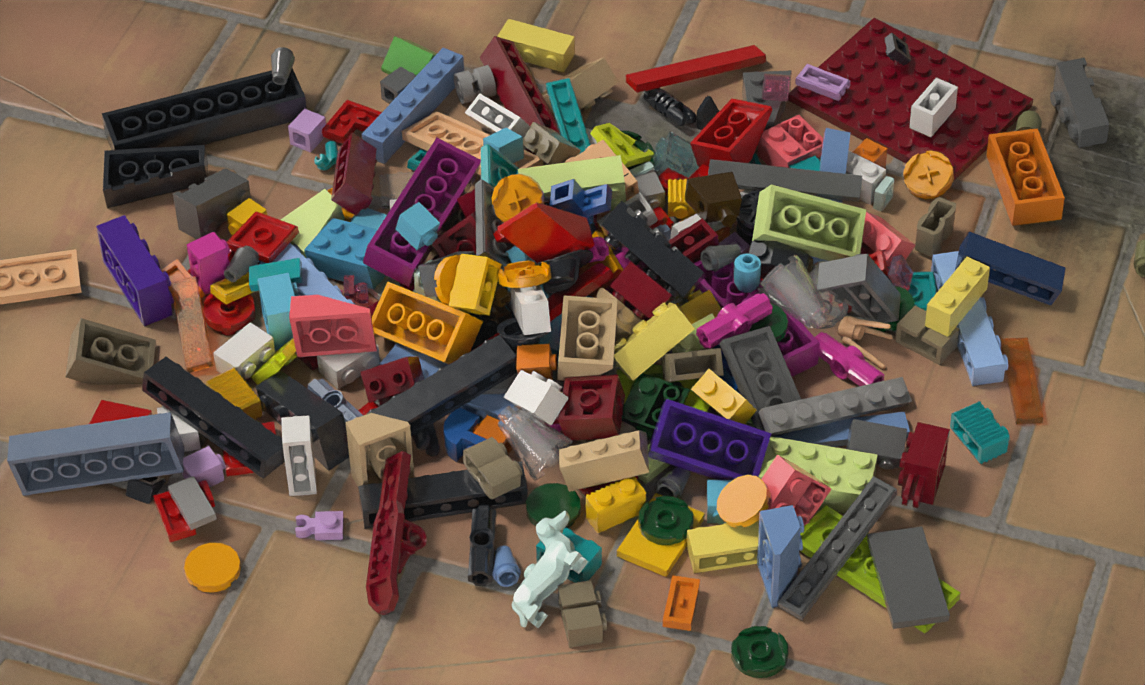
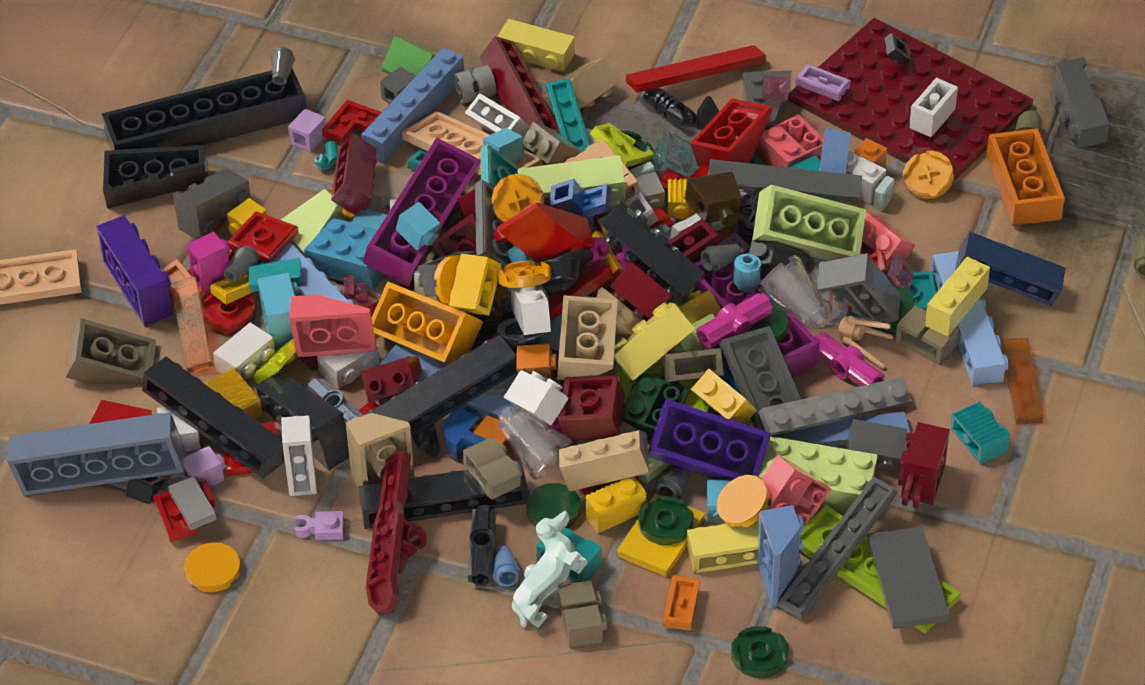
dark tan brick [915,197,956,257] -> none

